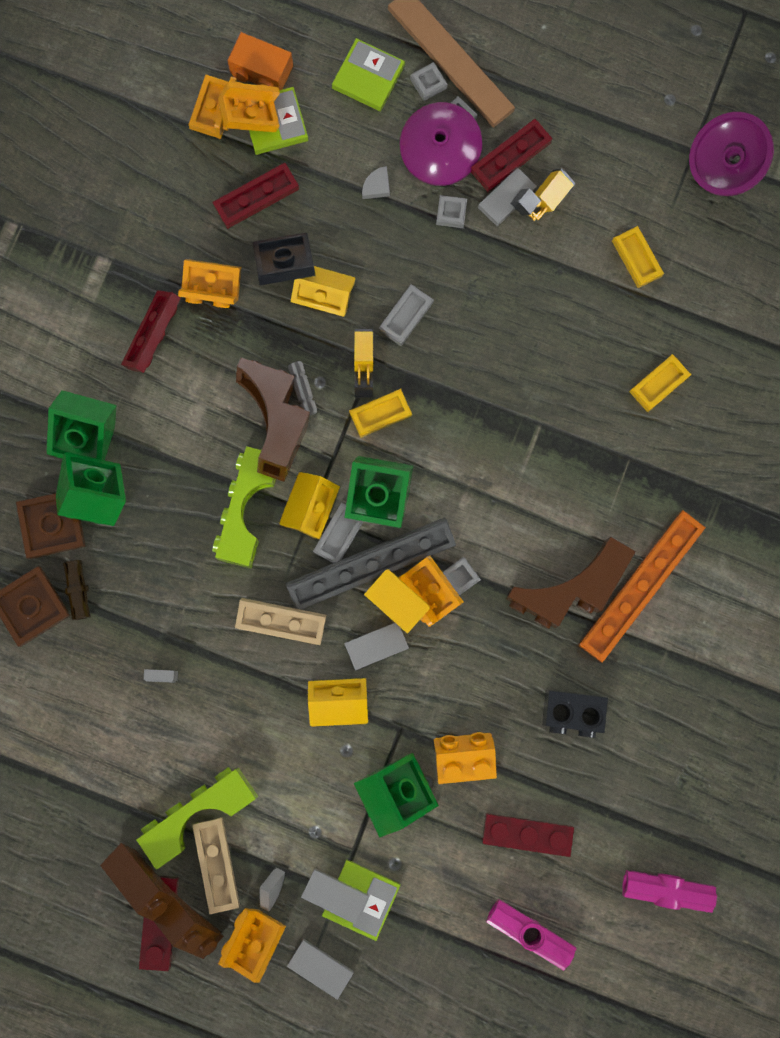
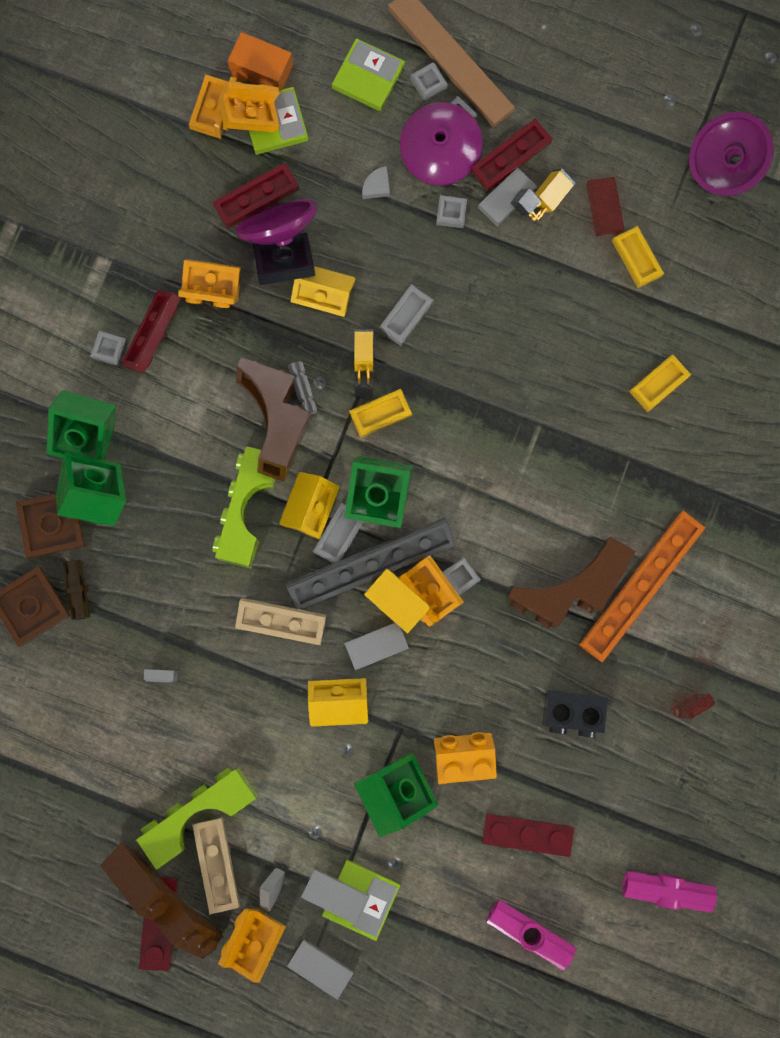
none -> light grey tile [90,331,127,367]
none -> magenta dish [235,199,318,246]
none -> clear red tile [586,177,624,236]
none -> clear red tile [671,694,715,719]

